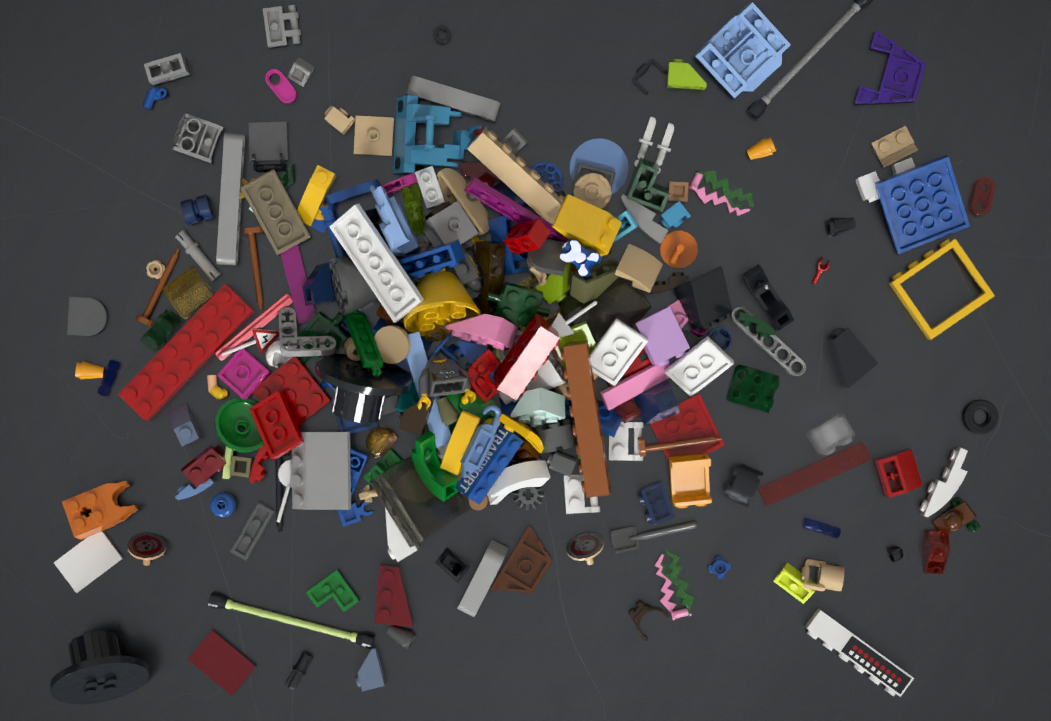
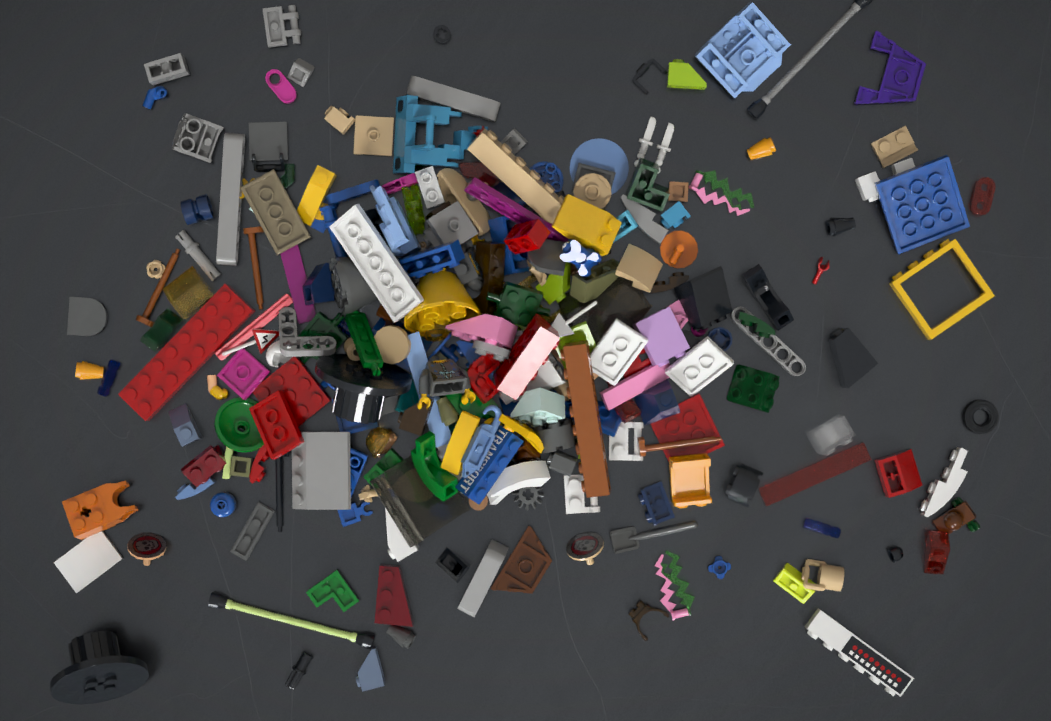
dark red tile [187,629,257,696] -> none
white piece [277,459,292,523] -> none
none -> light grey plate [472,340,511,362]

